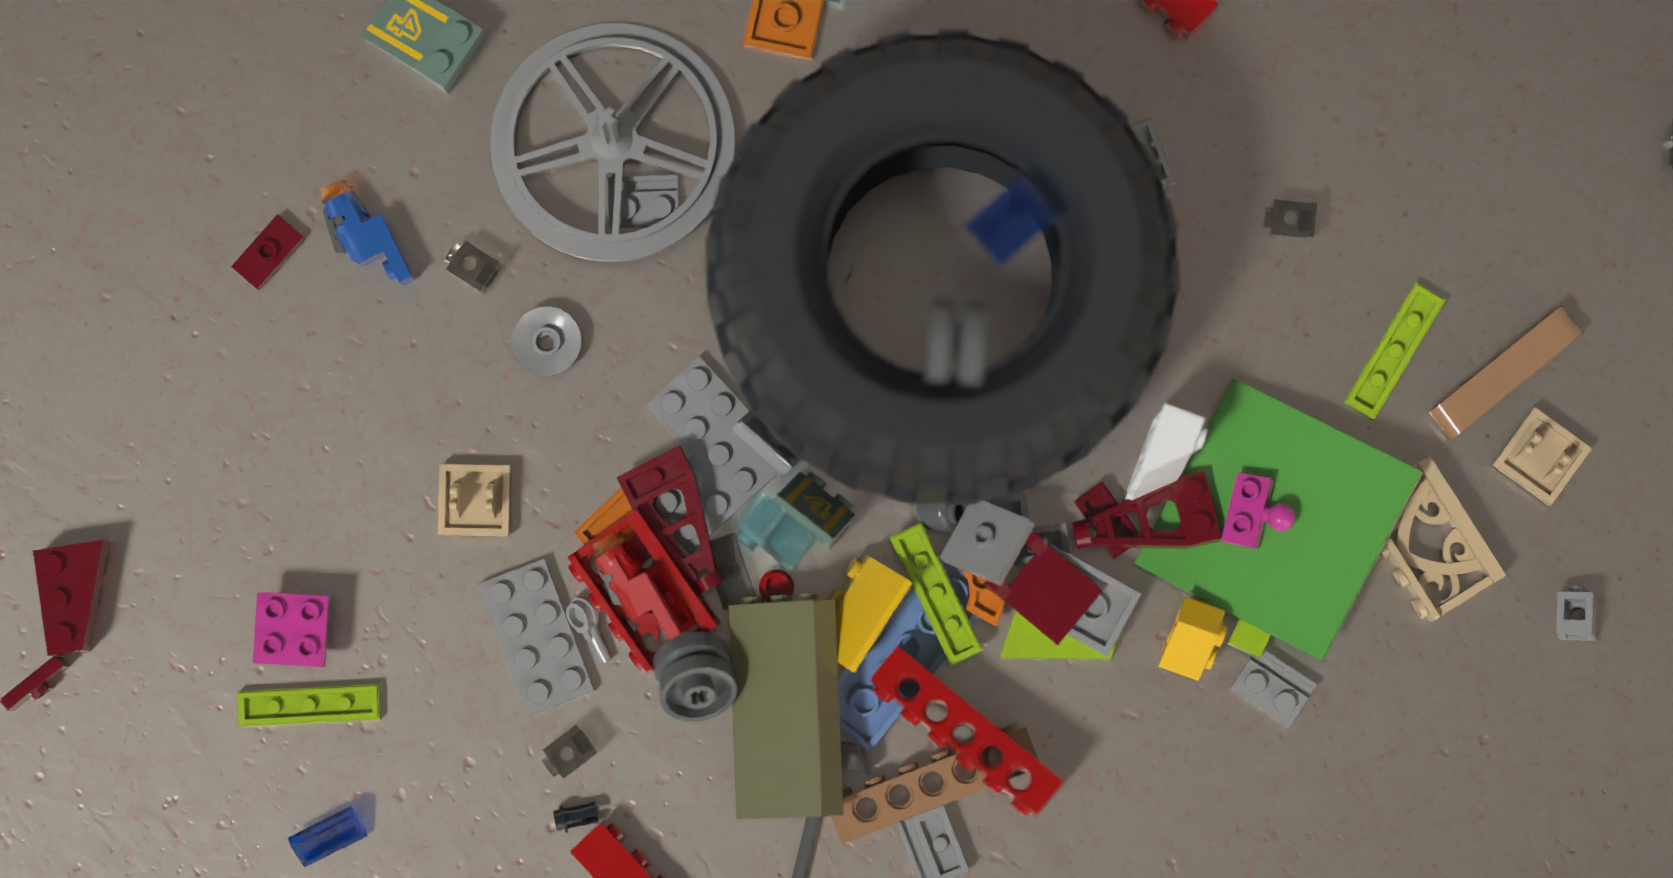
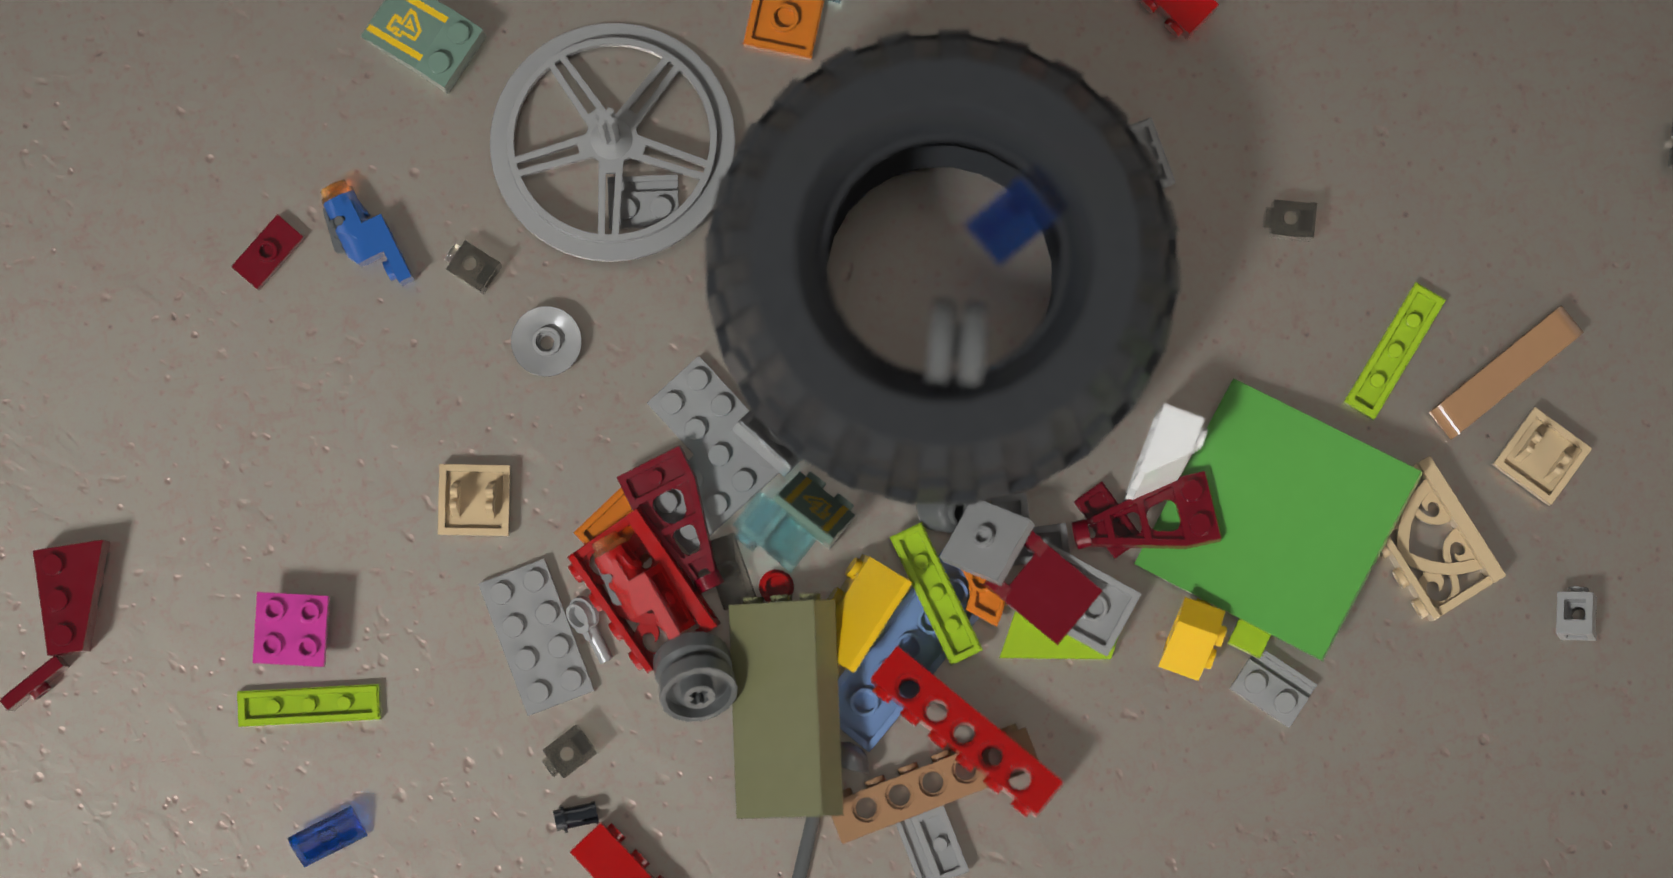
dark pink plate [1221,472,1296,550] -> none

